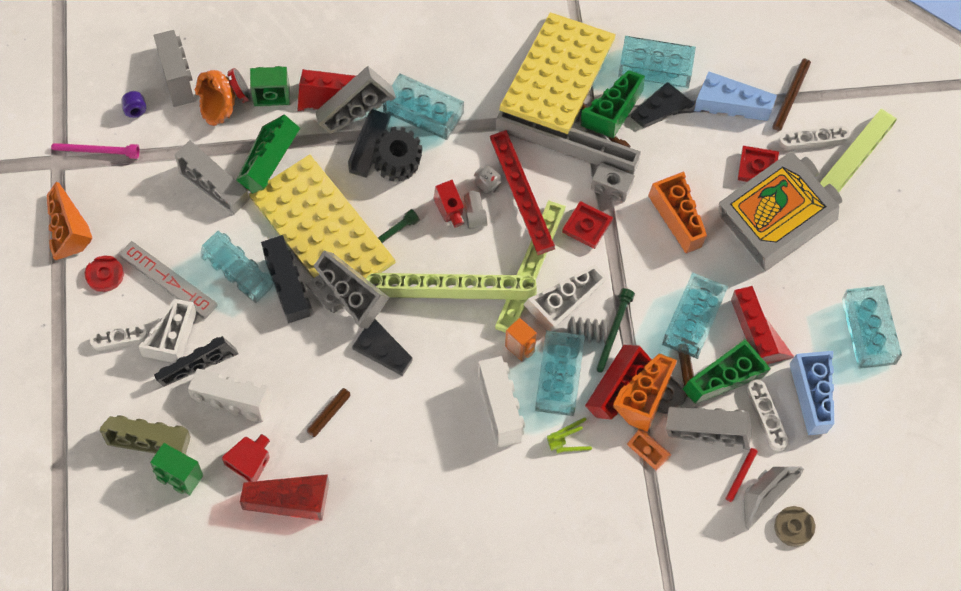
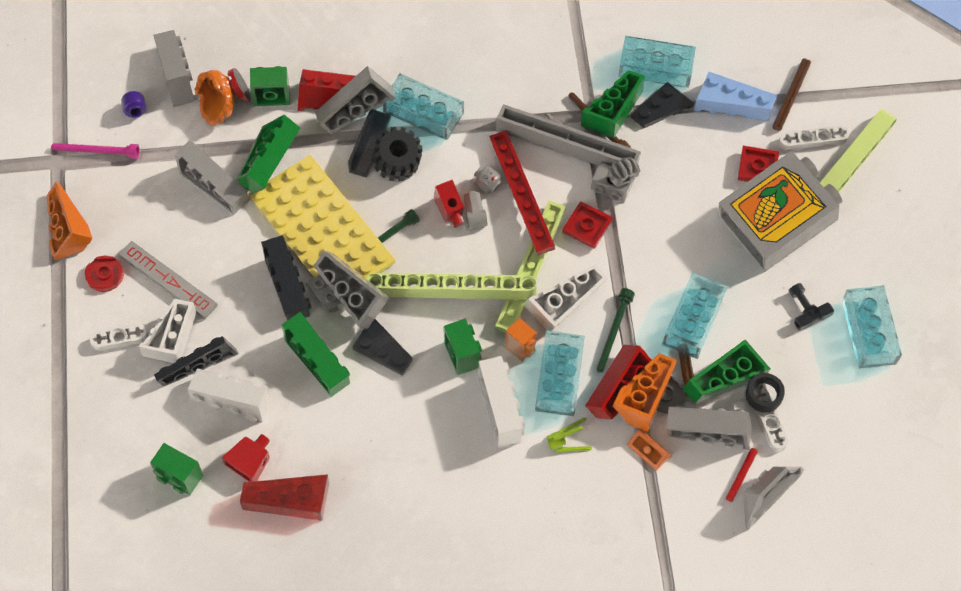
olive wedge [99,415,191,455] -> none
clear light blue wedge [200,230,273,303] -> none
reddish brown axle [307,388,351,437] -> none
light yellow plate [499,12,616,134] -> none
light grey piece [566,316,607,344] -> none
orange wedge [648,171,707,253] -> none
red wedge [731,286,794,365] -> none
dark tan tile [774,506,816,547] -> none
light blue wedge [789,351,834,435] -> none
none -> green wedge [281,312,350,397]
none -> green brick [443,318,482,375]
none -> light grey gear [607,157,641,187]
none -> black tyre [745,373,785,413]
none -> black bar [788,283,834,331]

